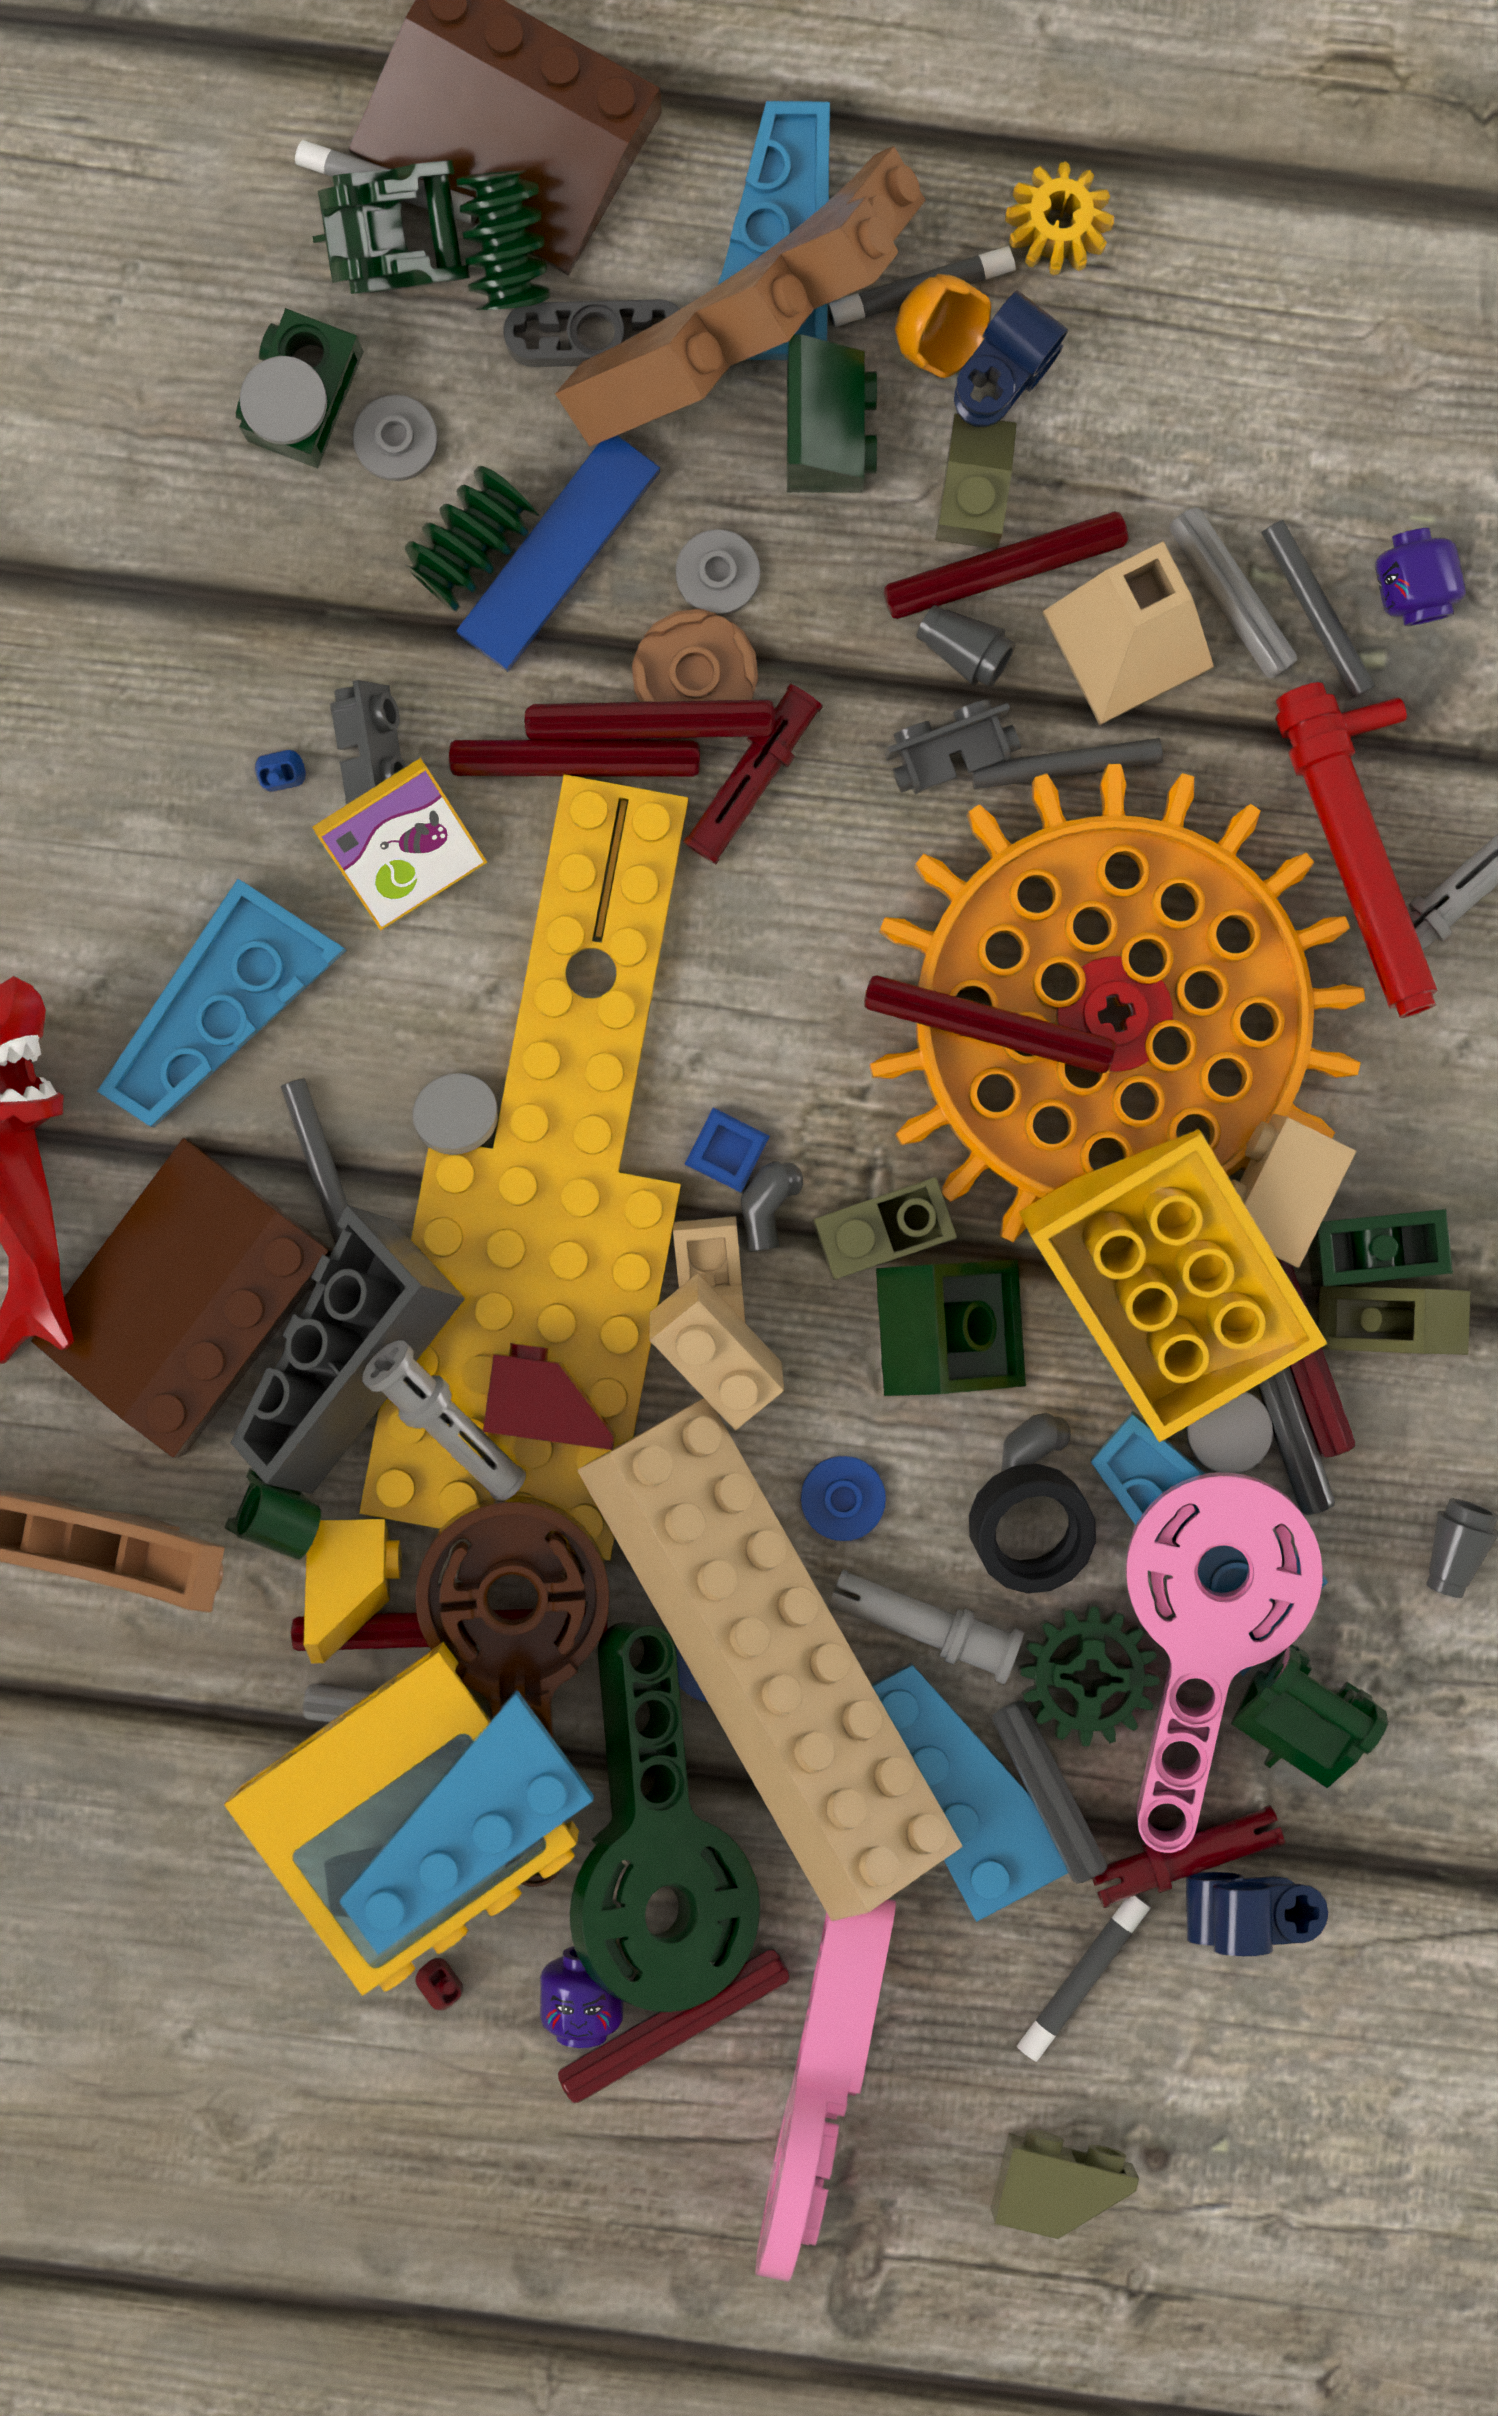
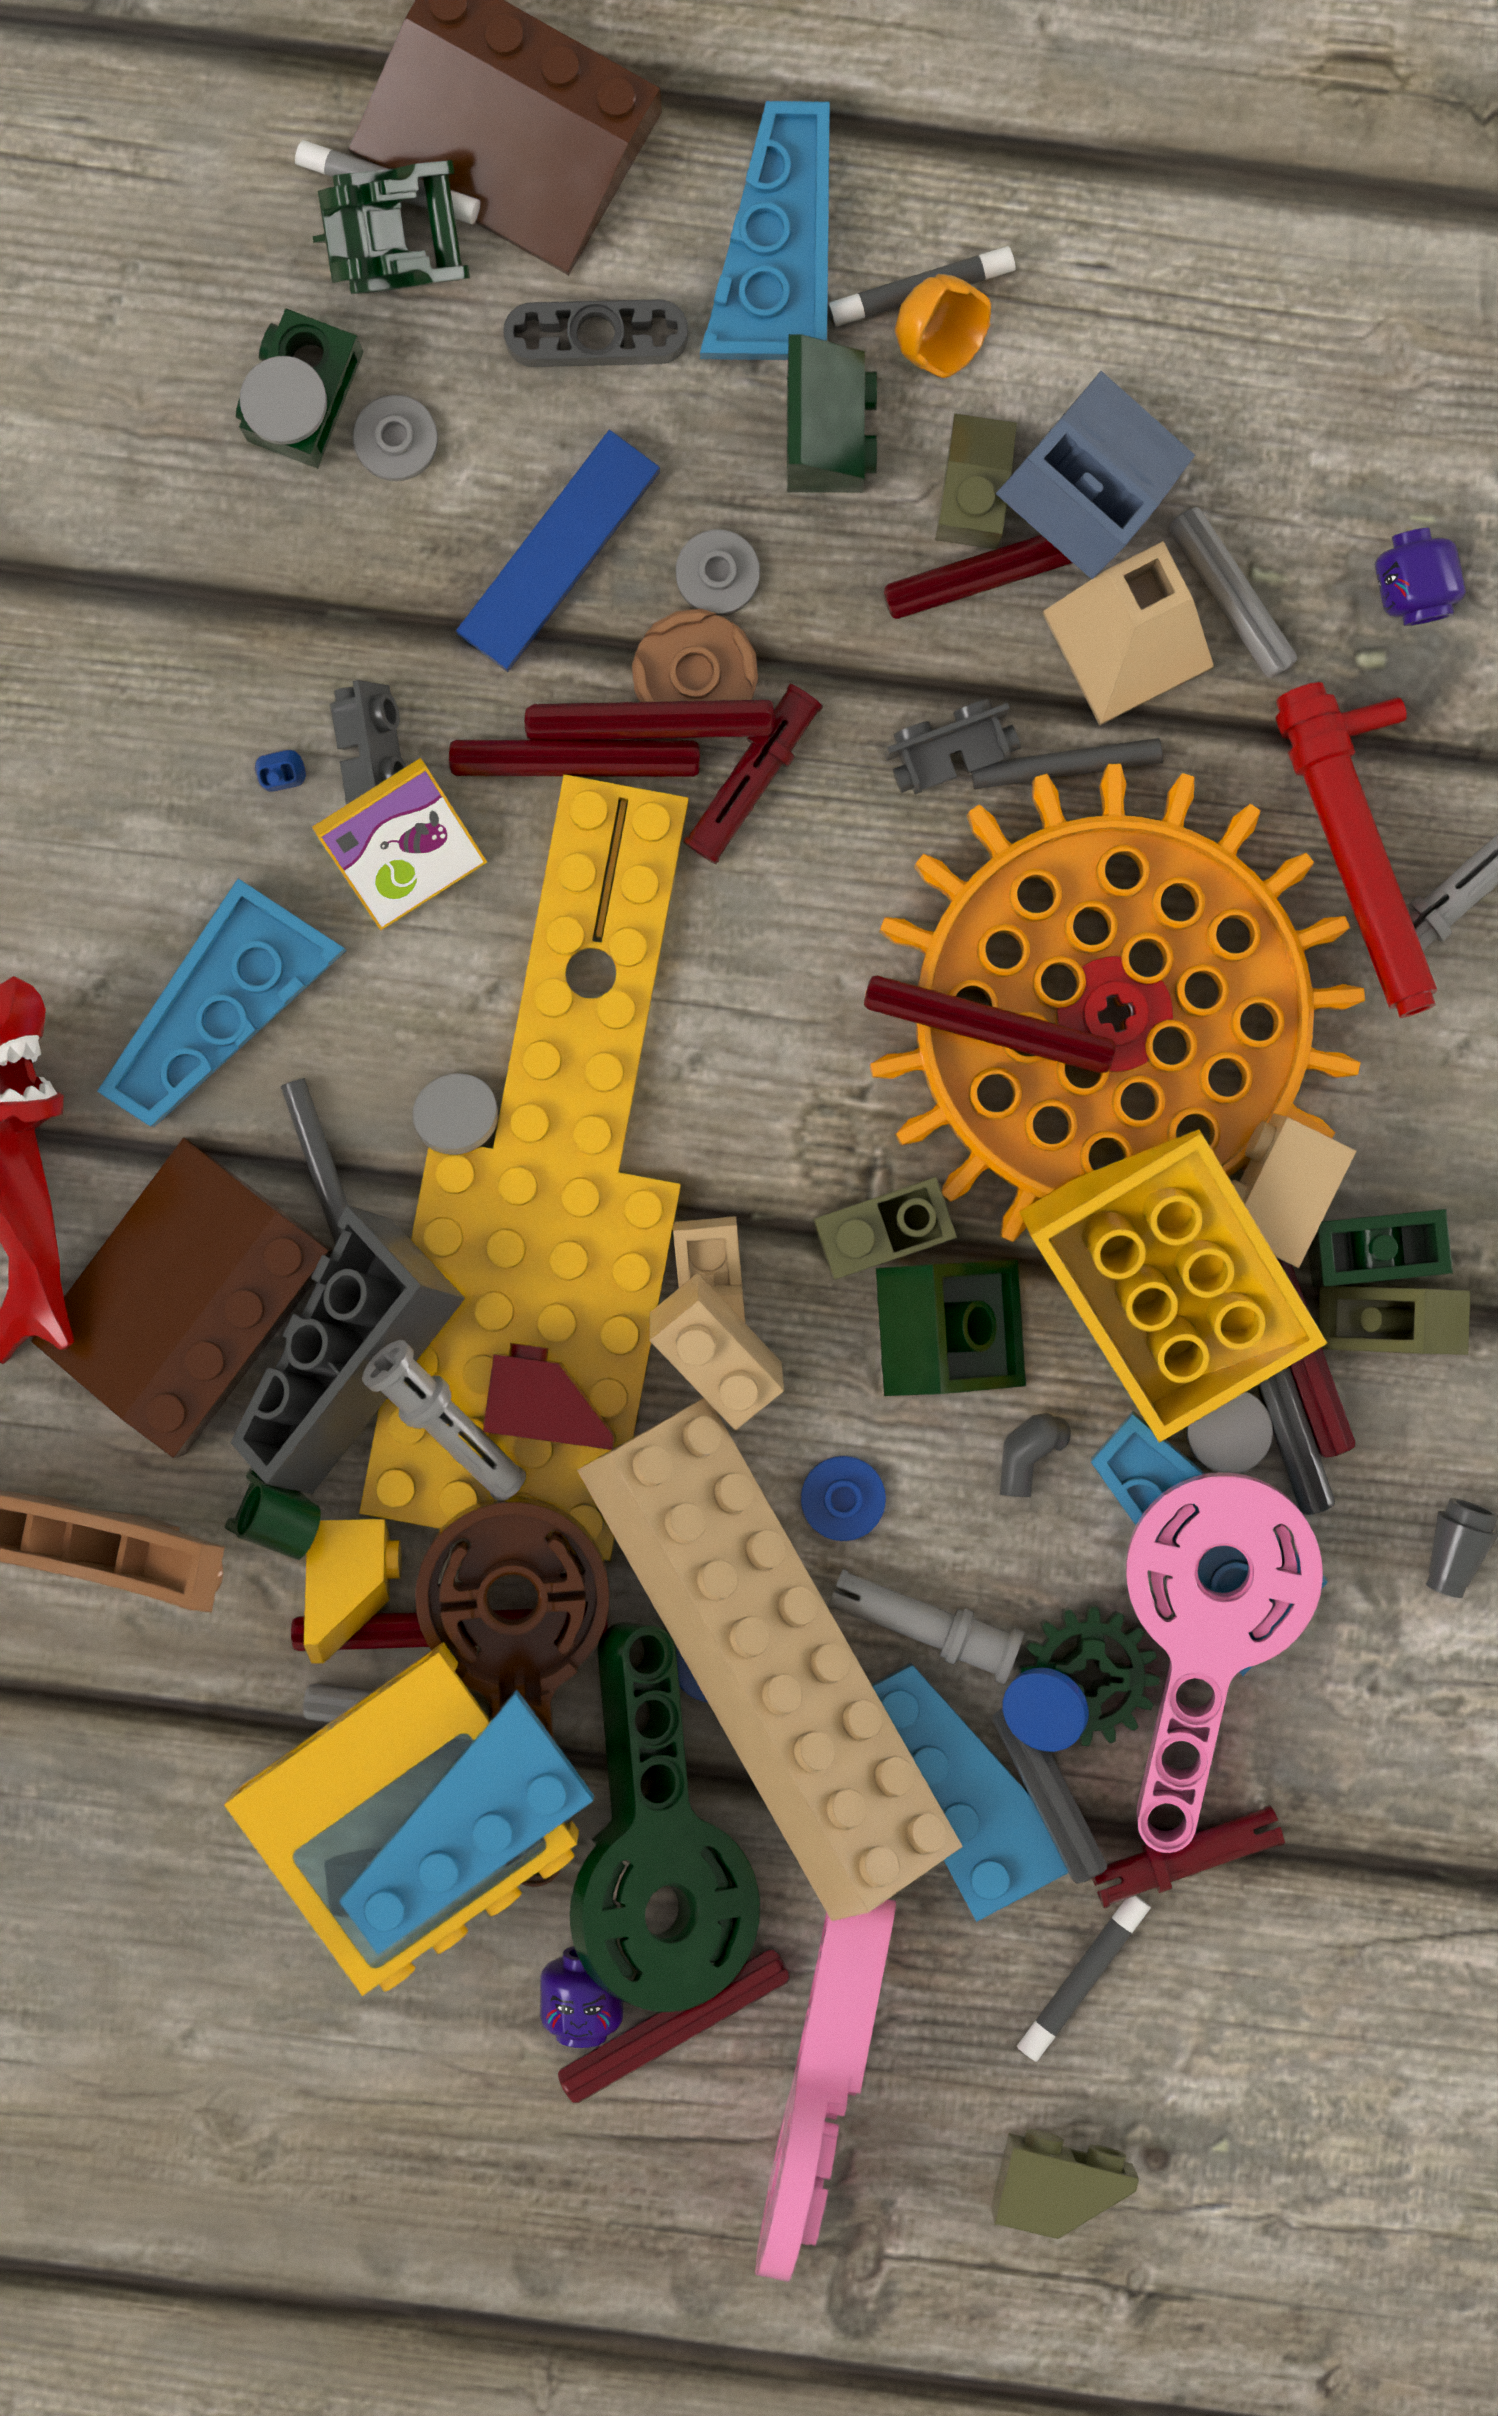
dark green piece [405,466,540,612] -> none
dark red rock [415,1958,463,2011] -> none
dark green piece [456,170,550,310] -> none
medium nougat arch [555,146,926,447] -> none
blue tile [685,1108,770,1193] -> none
dark grey arm [741,1161,803,1252] -> none
dark grey cone [916,605,1016,687] -> none
dark blue piece [954,290,1069,427] -> none
black tyre [969,1463,1096,1594] -> none
yellow gear [1005,161,1114,276] -> none
dark blue piece [1186,1872,1328,1957] -> none
dark green piece [1231,1644,1388,1788] -> none
dark grey bar [1261,520,1375,698] -> none
none -> sand blue slope [996,371,1195,579]
none -> blue piece [1002,1668,1089,1752]

